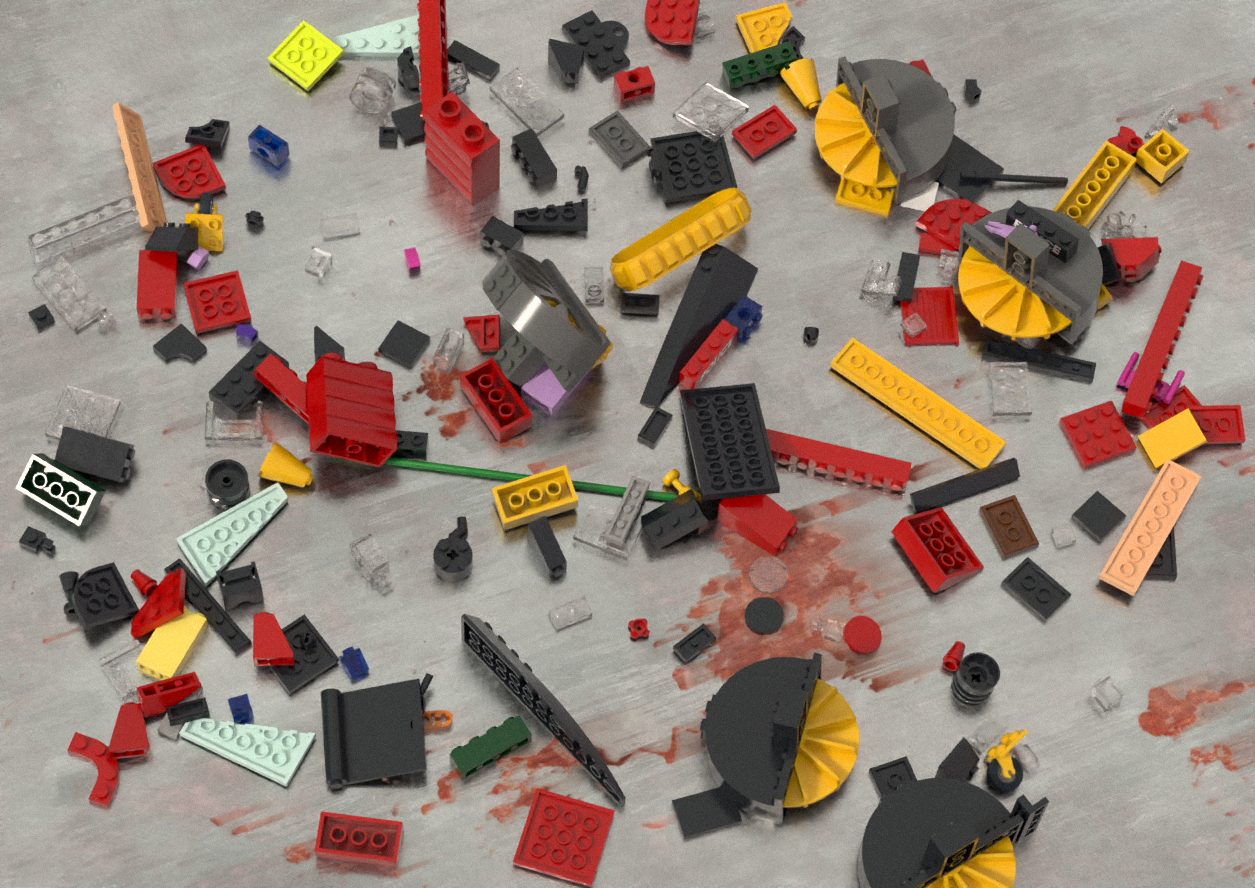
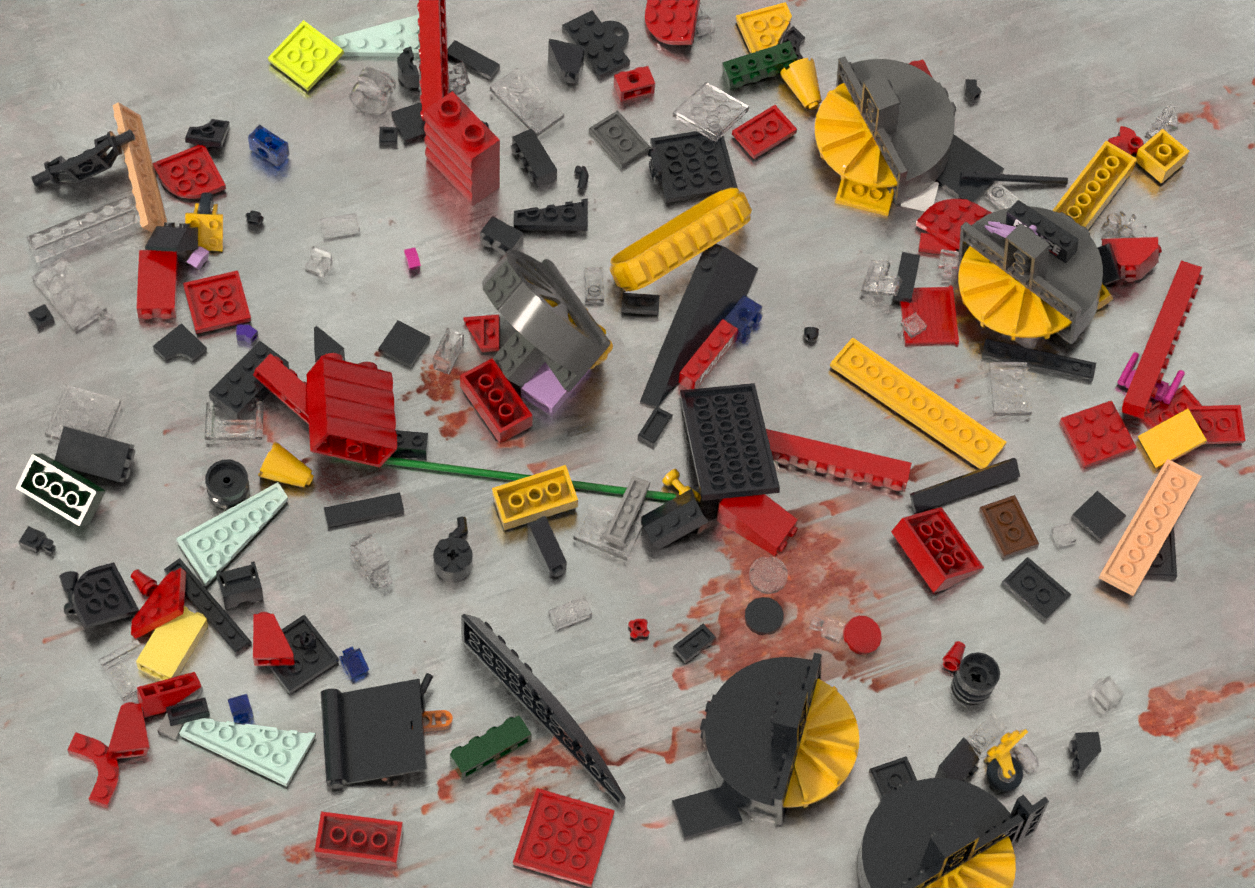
none -> black plate [31,129,135,187]
none -> black tile [324,492,404,527]
none -> clear tile [984,182,1022,210]
none -> black slope [1069,732,1101,778]

